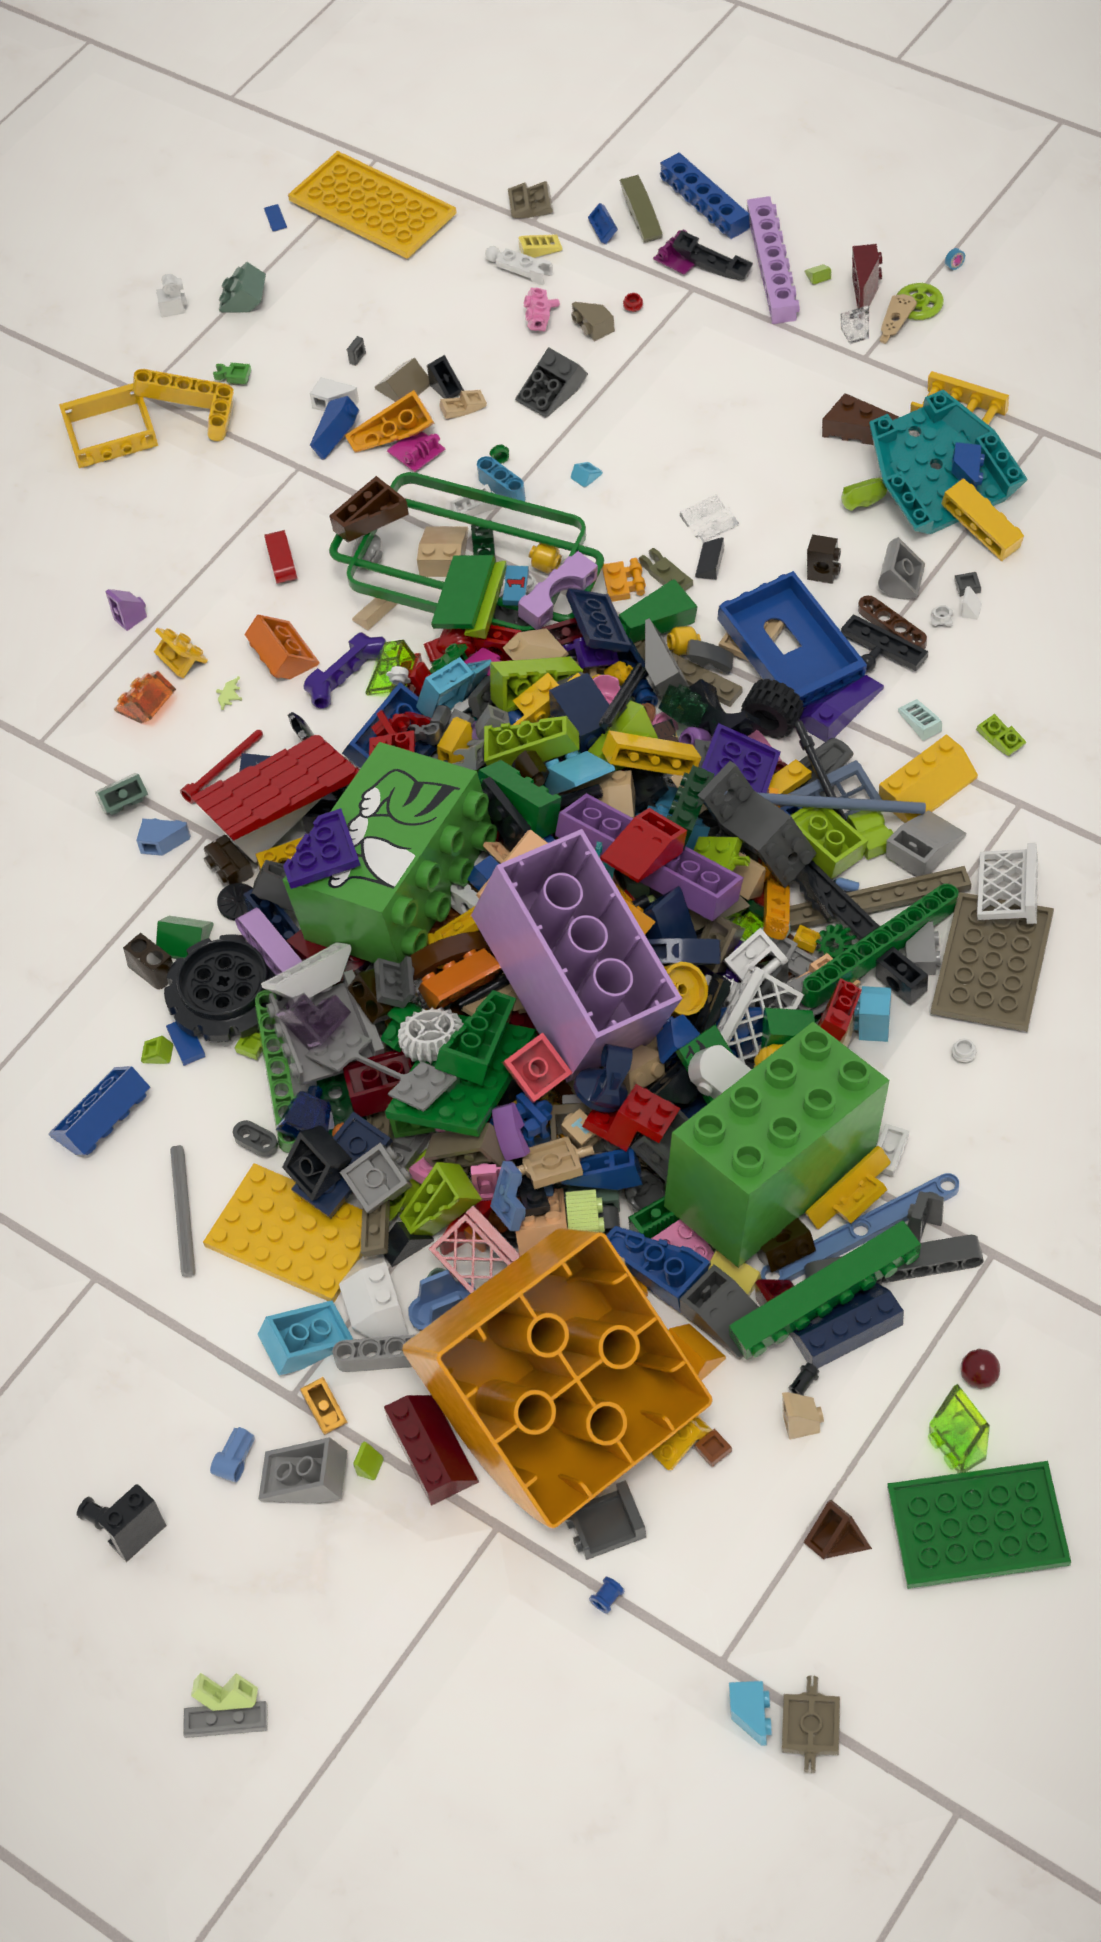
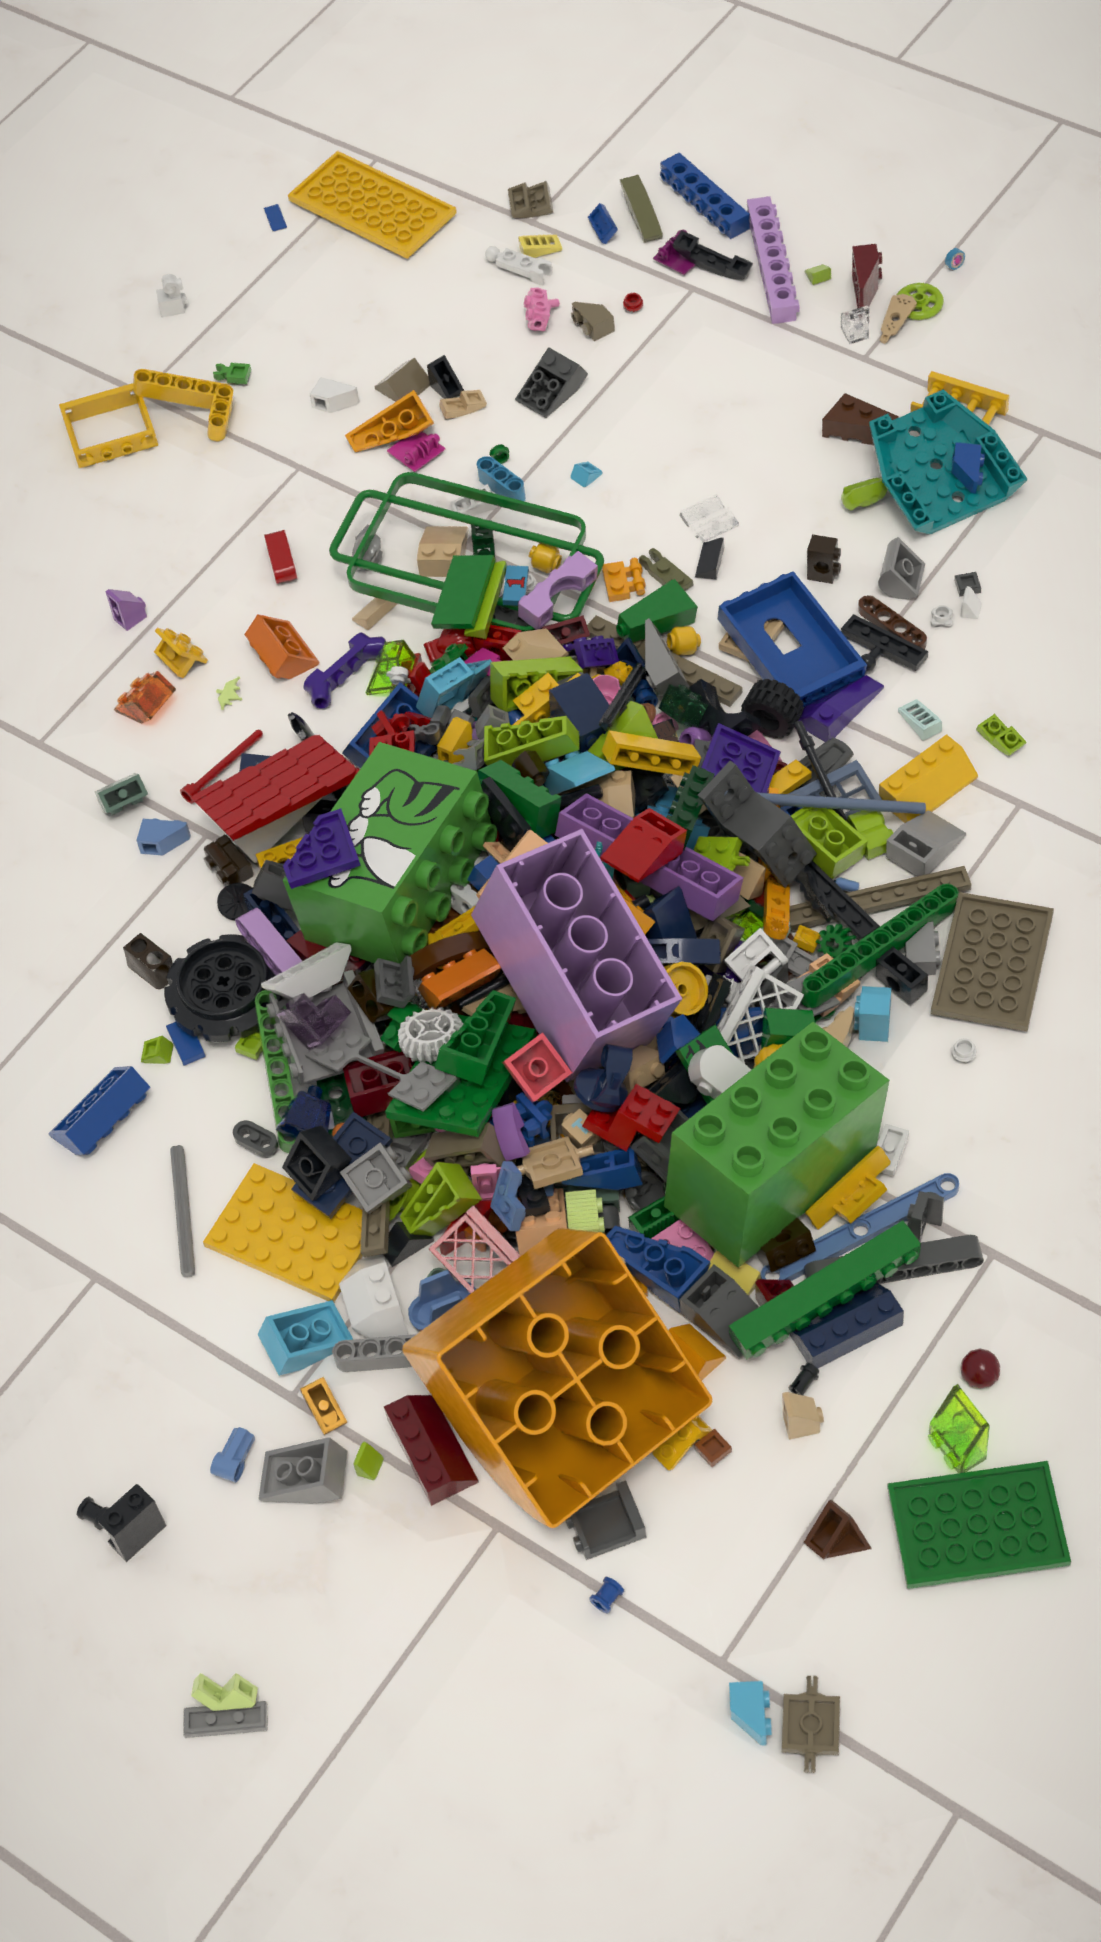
green slope [156,915,214,959] -> none
sand green slope [219,262,266,313] -> none
blue slope [310,396,359,460] -> none
reddish brown wedge [329,476,409,543] -> none
dark grey tile [347,336,366,366] -> none
dark blue plate [566,588,631,652] -> none
dark grey slope [686,639,734,674] -> none
red slope [818,978,862,1042] -> none
yellow brick [941,478,1024,561] -> none
white fence [977,842,1038,924] -> none

